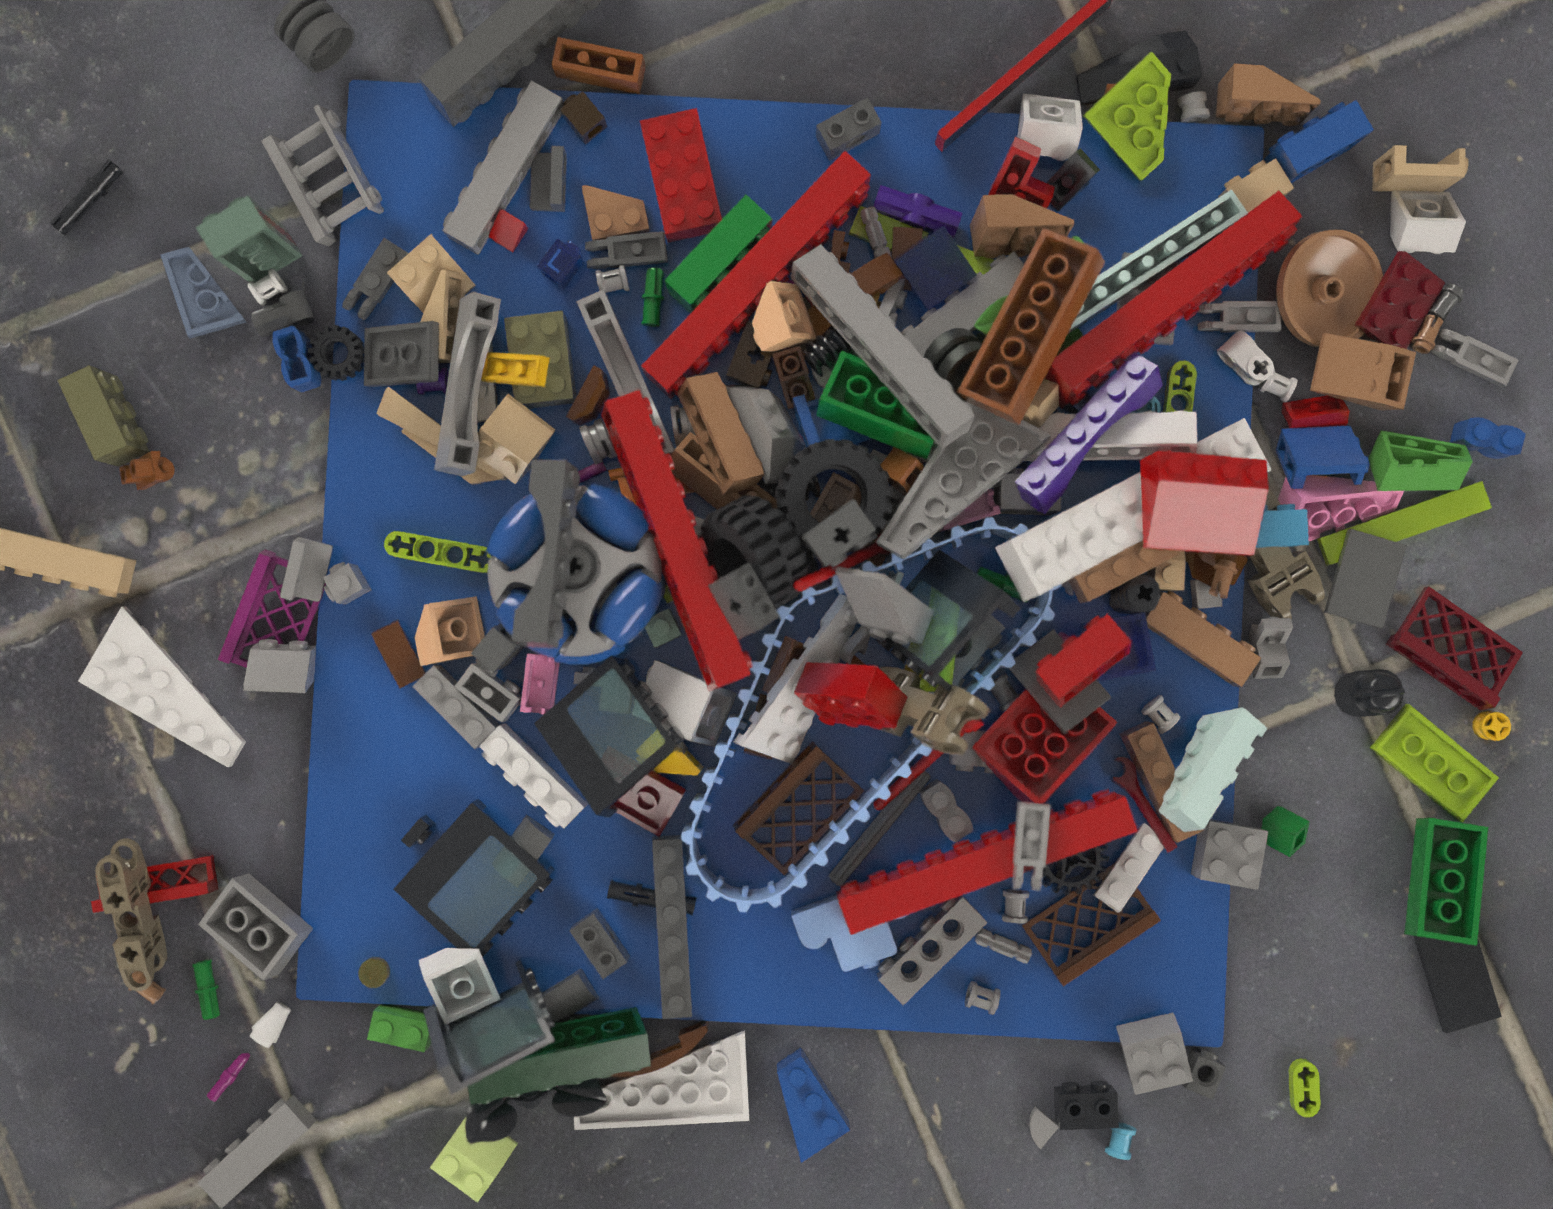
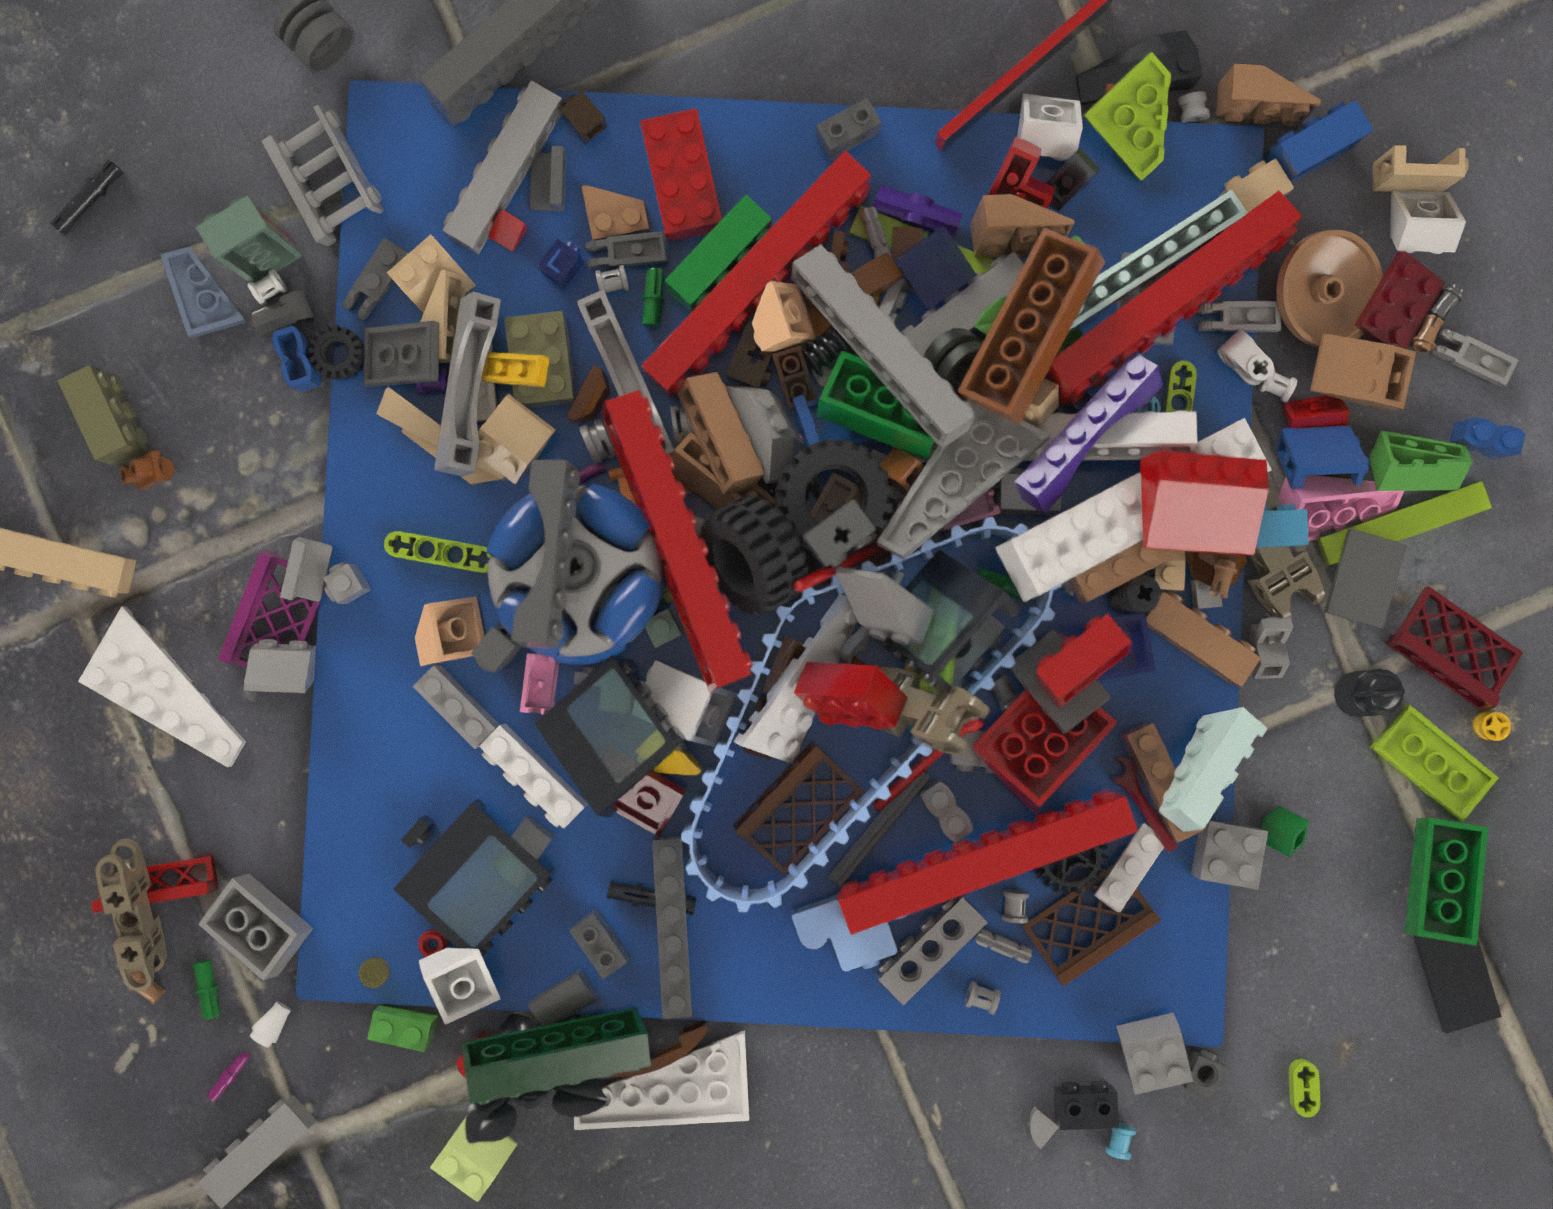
reddish brown slope [371,620,426,688] -> none
panel [423,960,555,1095] -> none
light grey brick [454,663,522,723] -> none
dark orange brick [552,37,646,94] -> none
dark grey brick [708,563,780,639] -> none
blue wedge [777,1047,850,1163] -> none
light grey hinge [1013,802,1050,891] -> none
white bush [1141,695,1181,734] -> none
none -> red plate [418,929,448,957]

